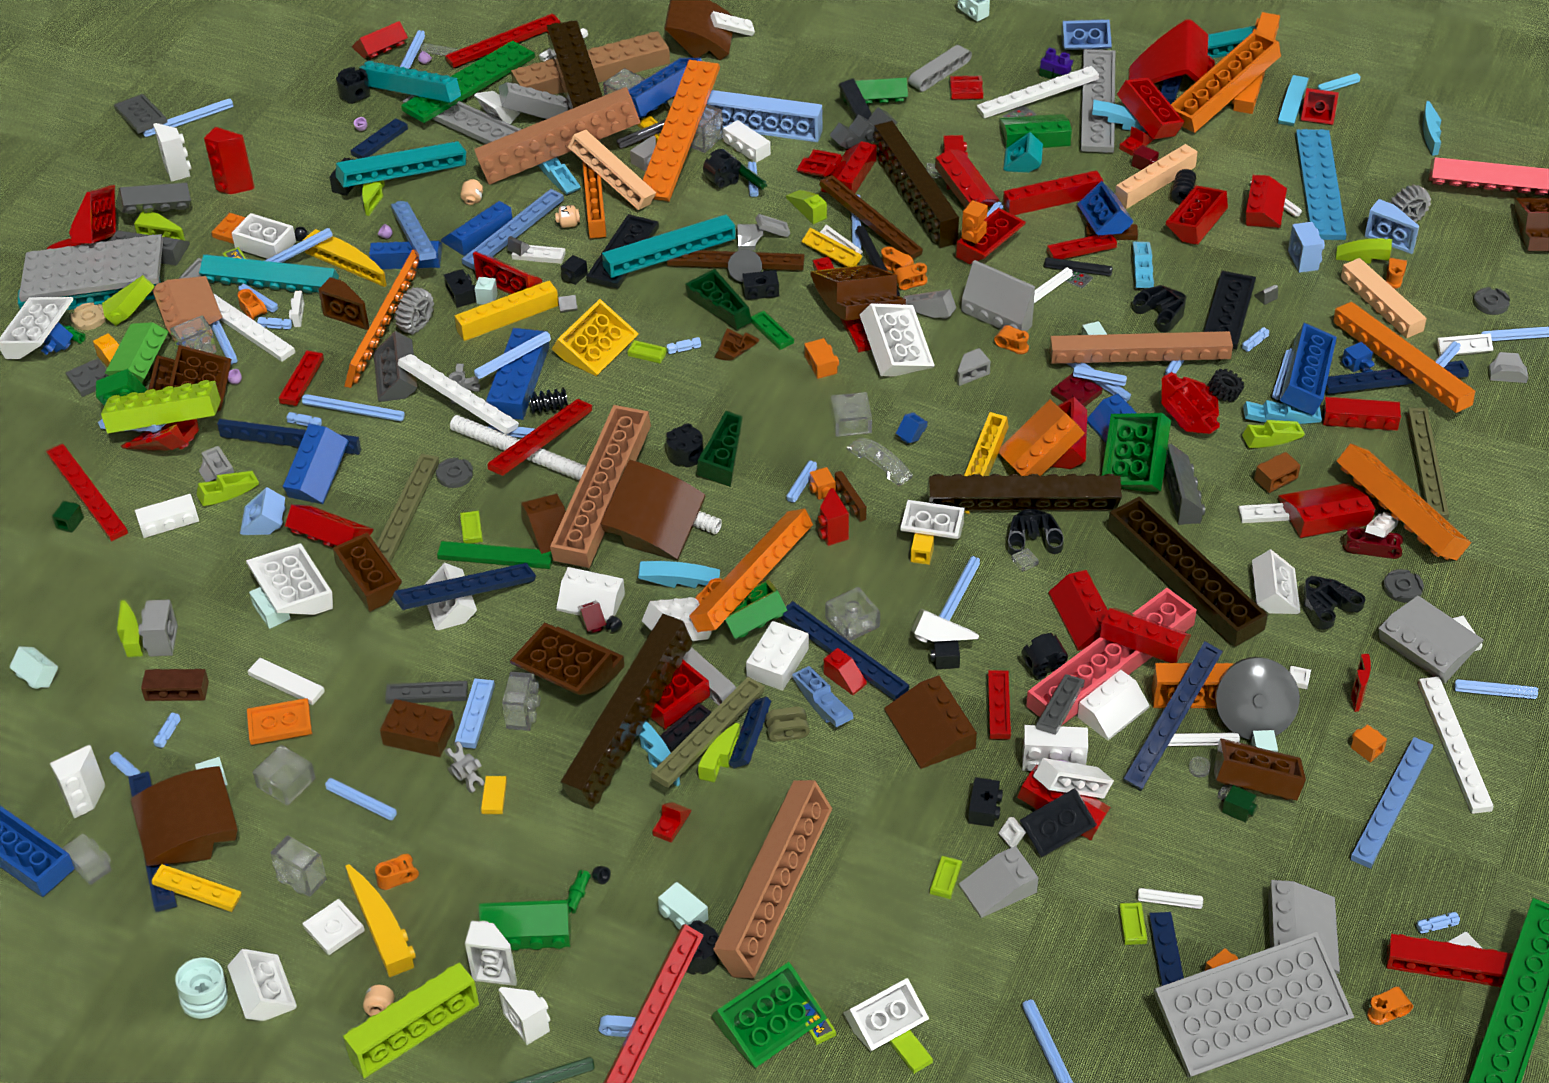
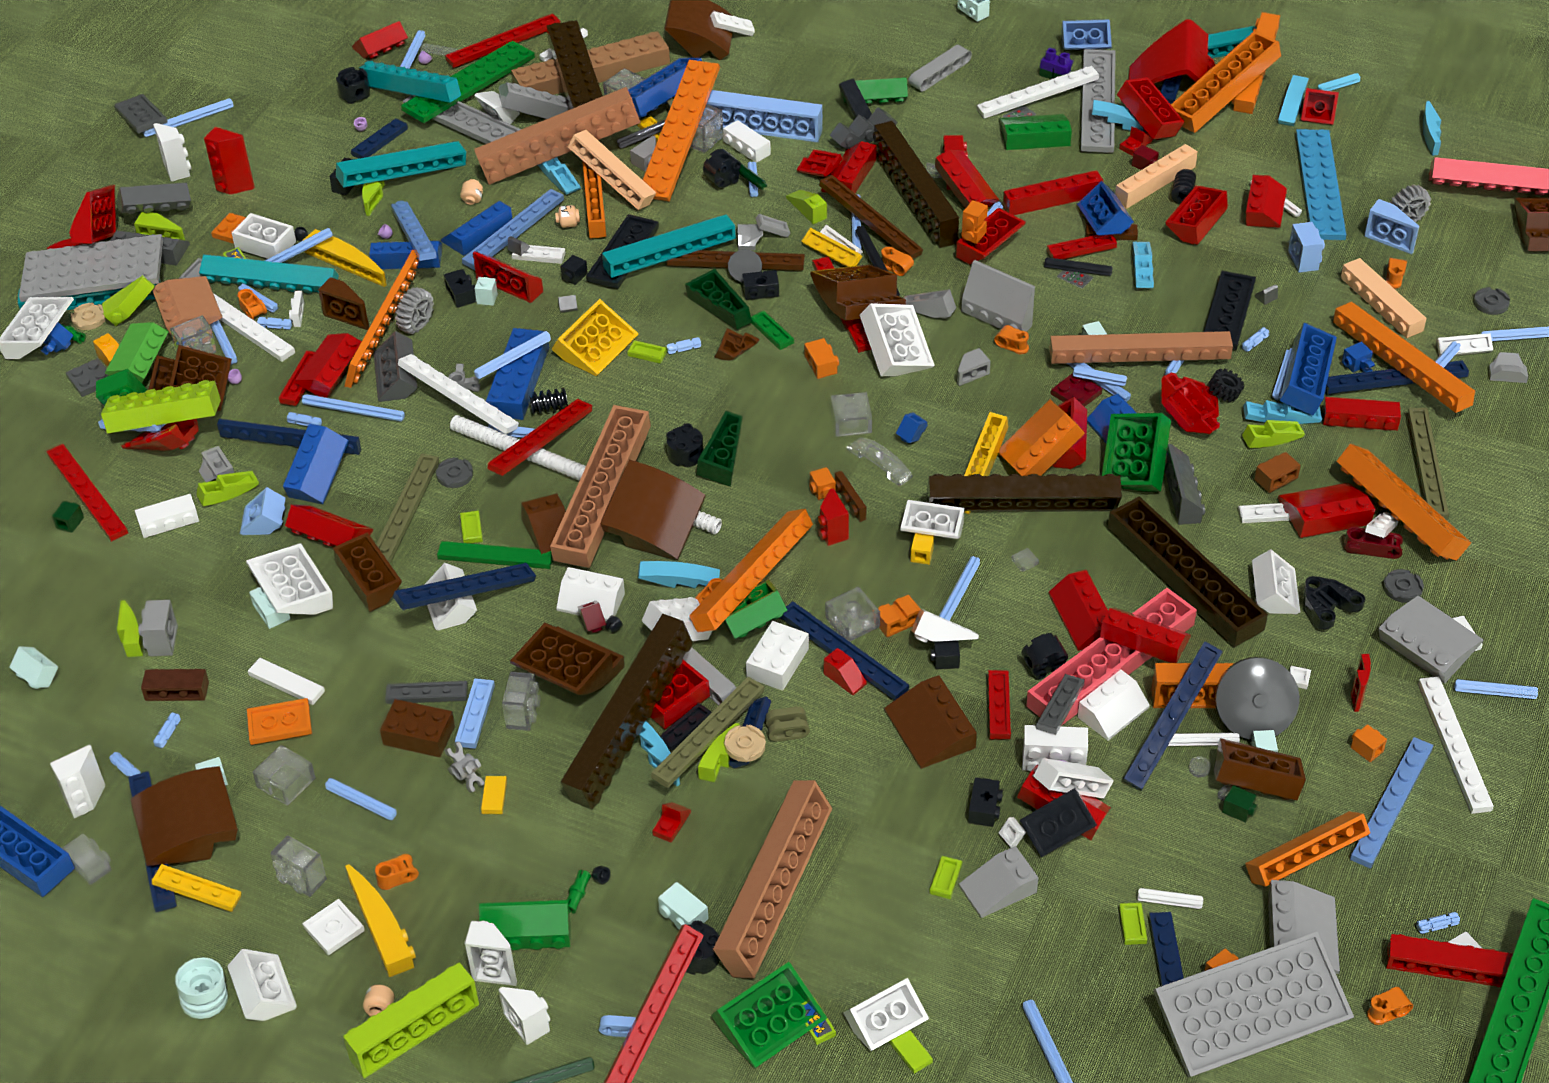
yellow brick [454,280,559,341] -> none
light blue axle [786,460,817,503] -> none
medium blue slope [792,666,854,727] -> none
orange piece [894,263,928,290] -> none
red slope [950,76,984,99] -> none
teal slope [1004,132,1043,173] -> none
black connector [1008,509,1064,557] -> none
white axle [1034,267,1073,303] -> none
black connector [1132,285,1187,333] -> none
lime slope [1336,238,1392,264] -> none
none -> red slope [294,333,362,398]
none -> tan tile [724,725,766,762]
none -> orange brick [875,594,920,637]
none -> orange brick [1245,811,1371,887]

